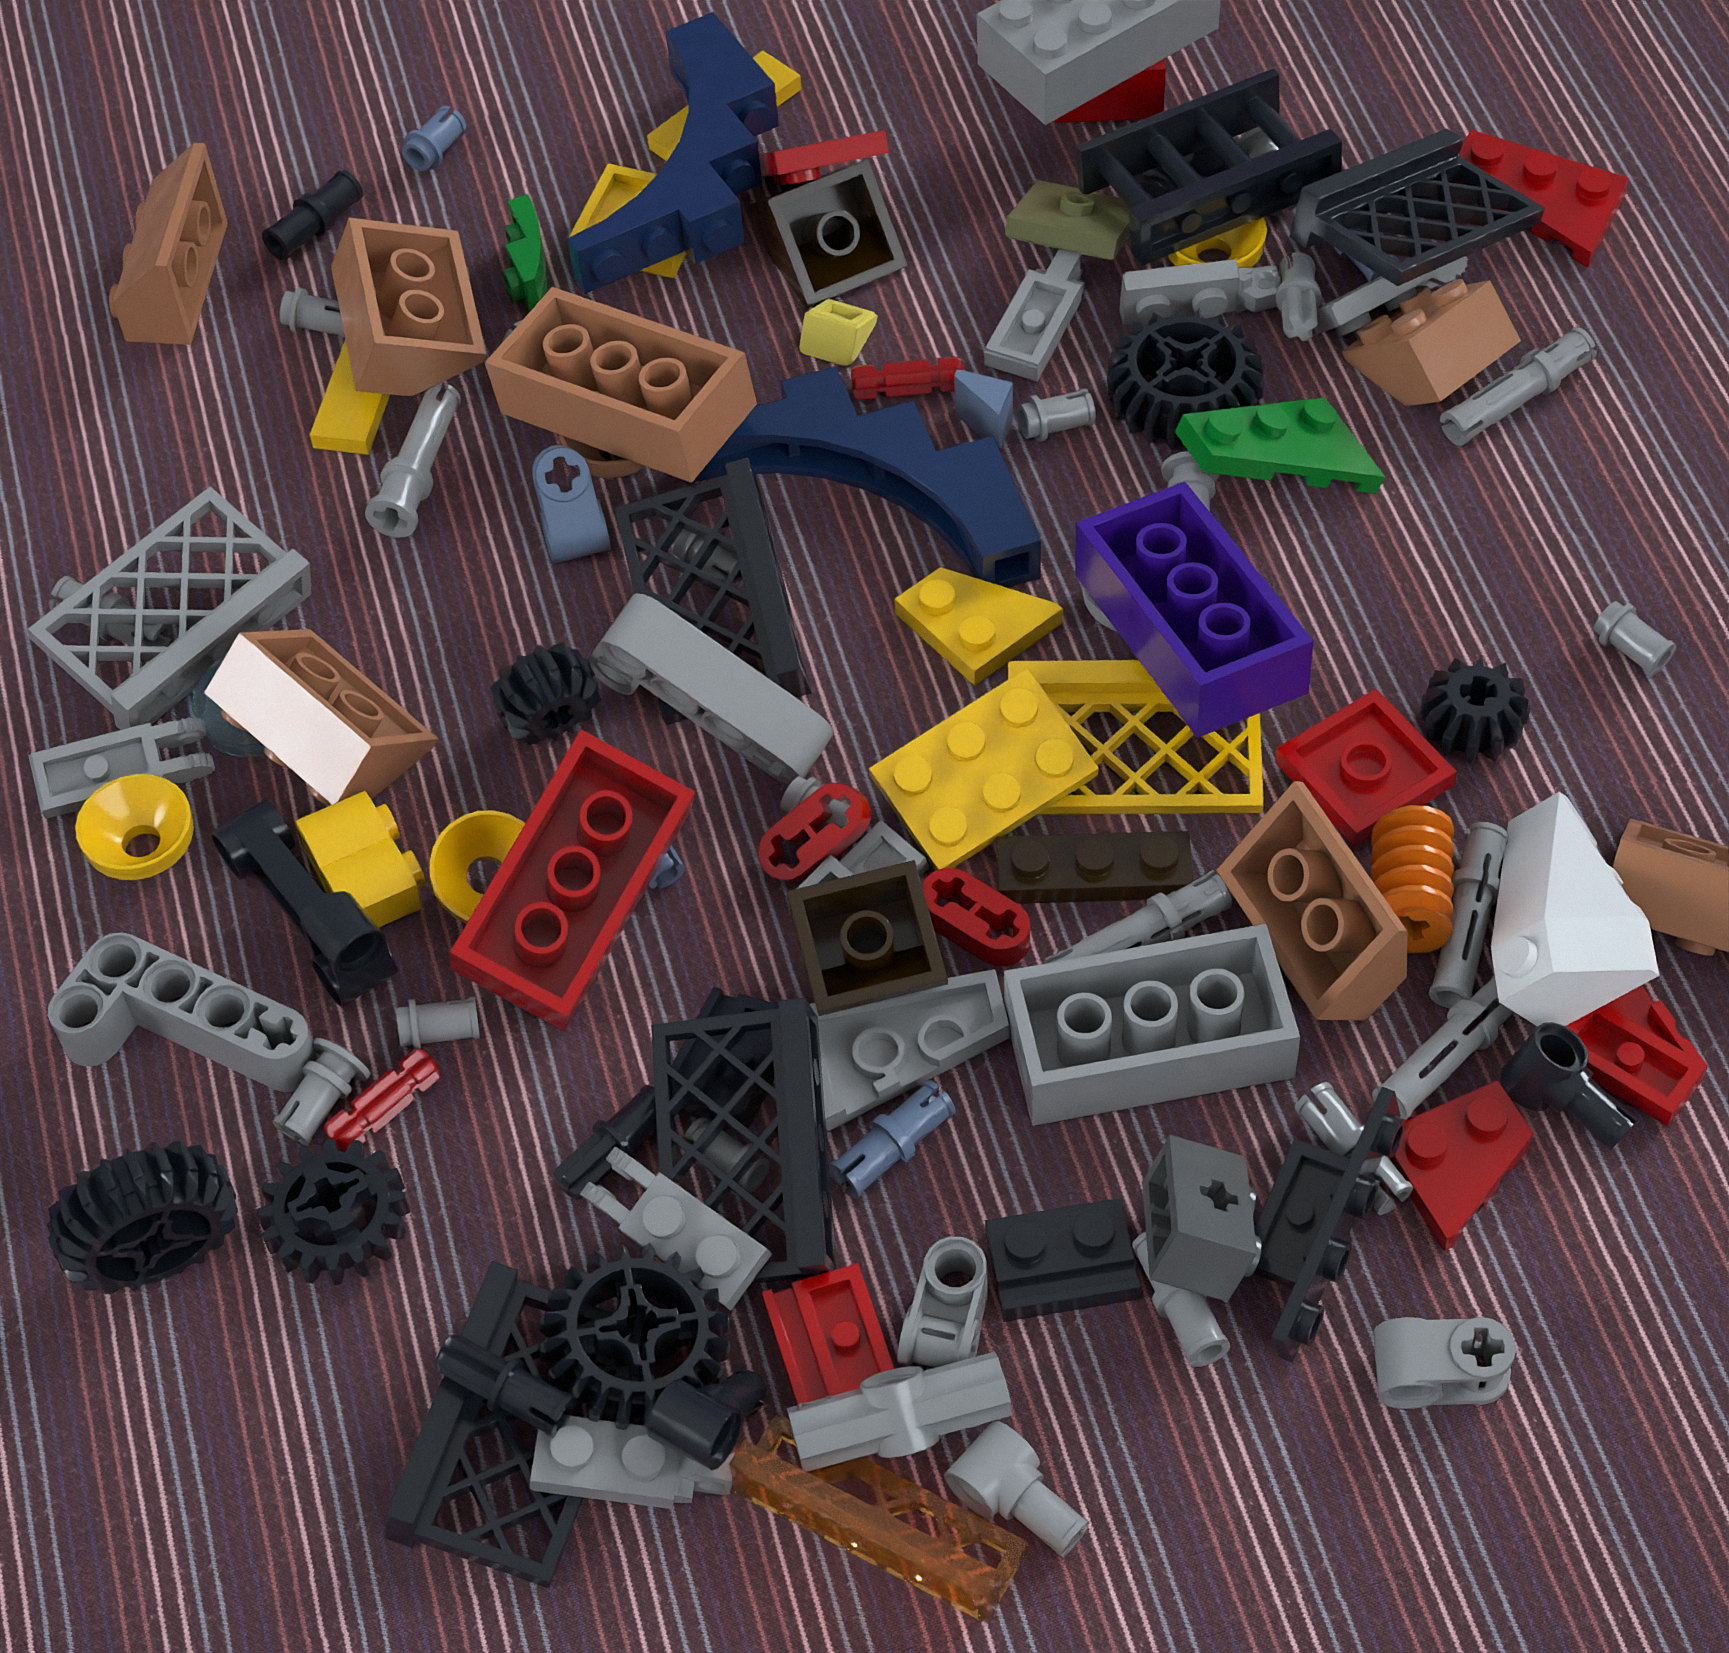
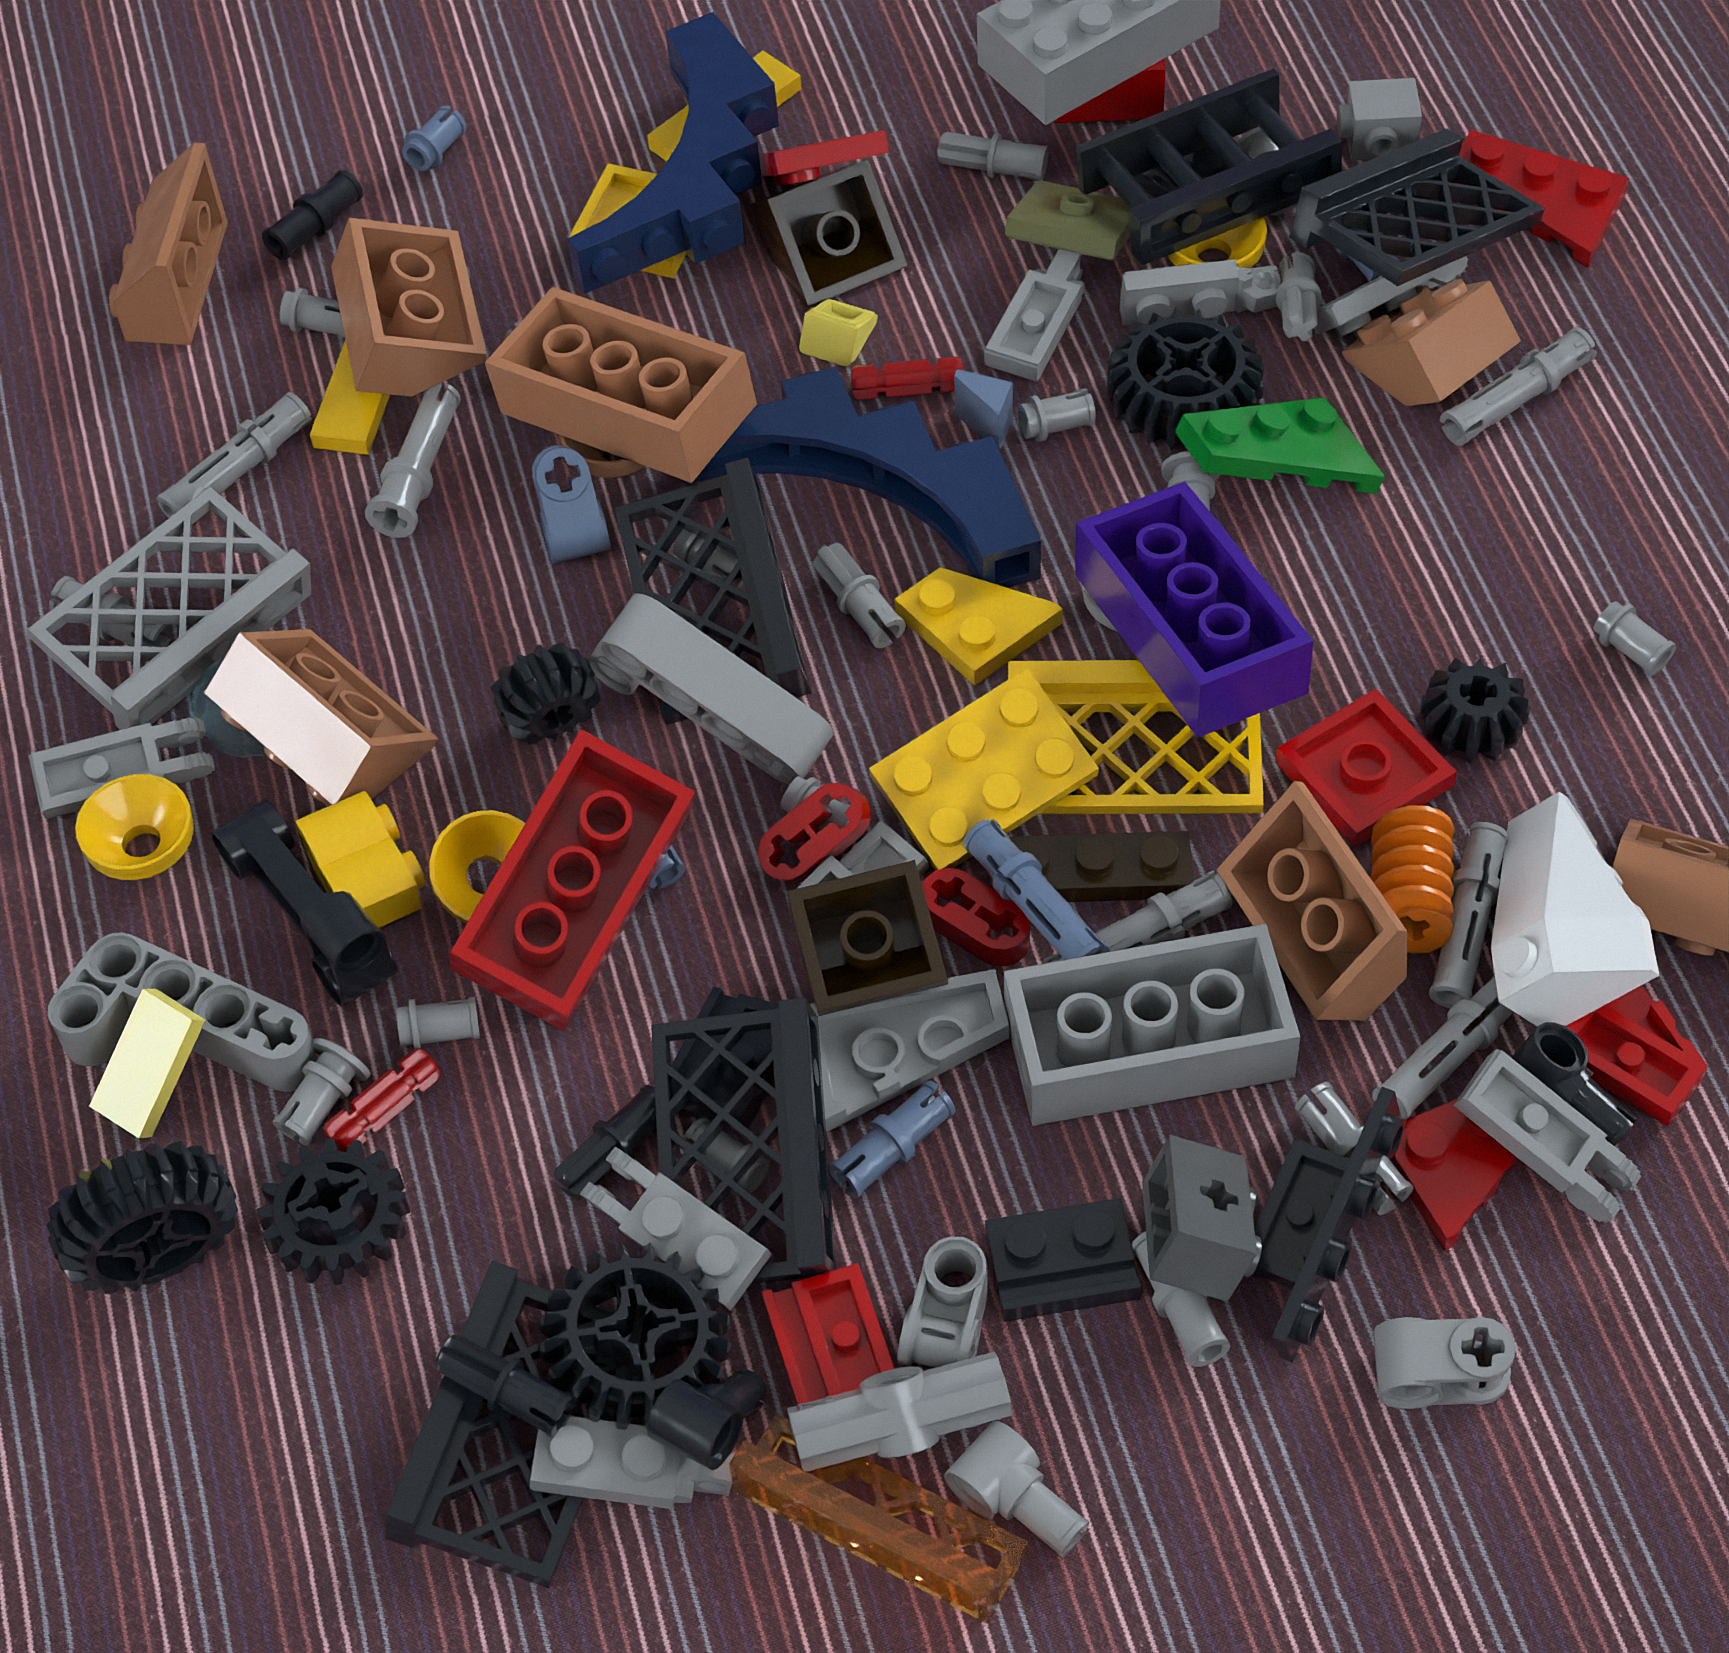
green slope [502,194,548,313] -> none
none -> tile [89,989,205,1138]
none -> light grey pin [156,392,312,519]
none -> light grey axle [813,543,906,648]
none -> light grey axle [937,132,1049,181]
none -> sand blue pin [963,819,1110,960]
none -> light grey brick [1337,78,1422,161]
none -> light grey hinge [1453,1049,1641,1224]

